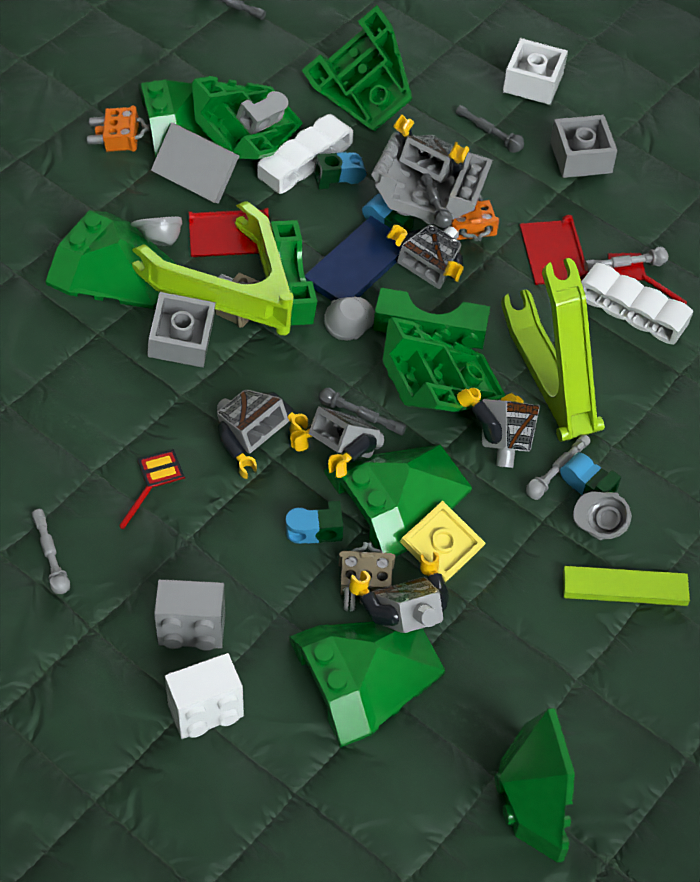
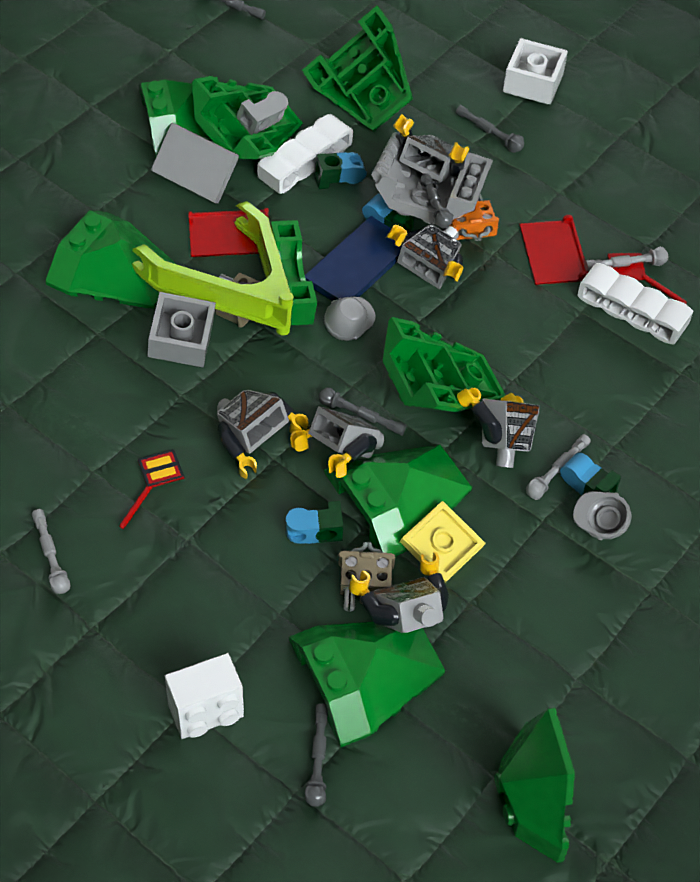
orange piece [87,105,150,152] -> none
light grey hat [130,217,182,246] -> none
light grey brick [155,580,225,650] -> none
green arch [373,287,491,349] -> none
lime piece [501,258,605,442] -> none
light grey brick [550,115,617,178] -> none
lime tile [563,566,690,606] -> none
none -> dark grey piece [305,704,328,807]

